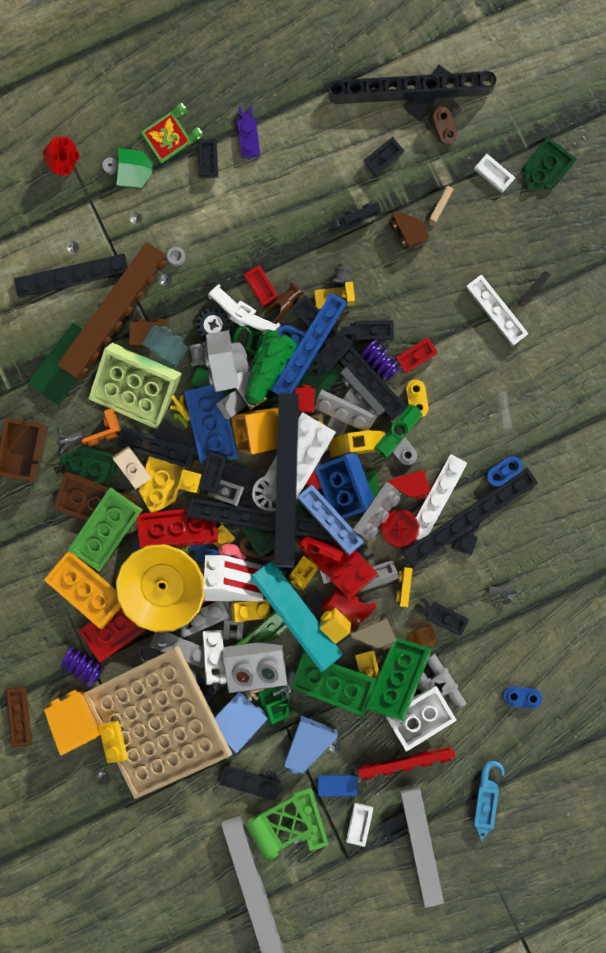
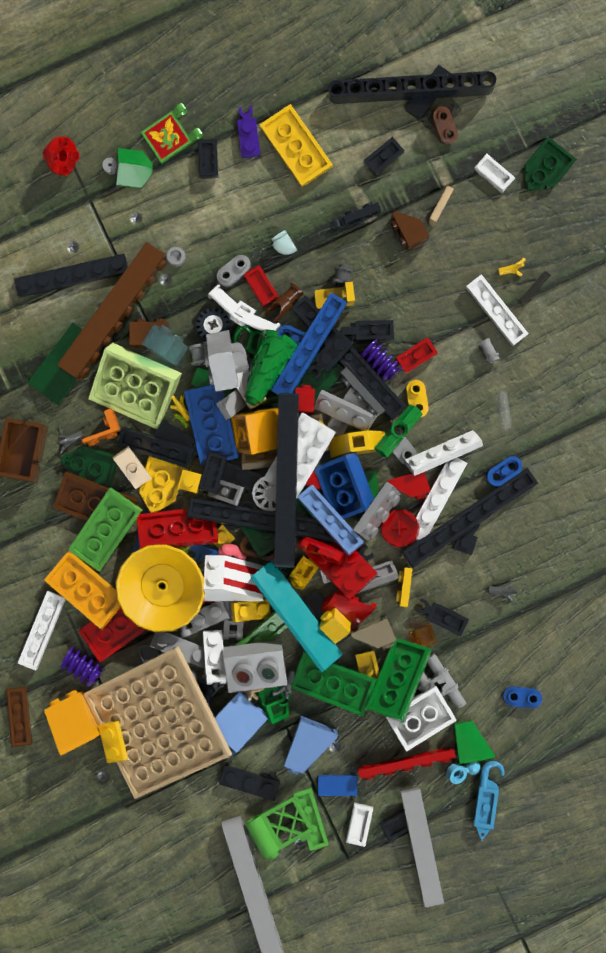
none -> white plate [18,591,66,670]
none -> light grey plate [217,255,251,287]
none -> dark tan plate [242,449,277,470]
none -> yellow plate [259,104,333,188]
none -> light aqua piece [271,230,298,255]
none -> white plate [405,430,483,476]
none -> medium azure plate [446,761,480,784]
none -> green slope [453,720,495,764]
none -> light grey pin [479,338,500,364]
none -> yellow bar [498,258,525,277]

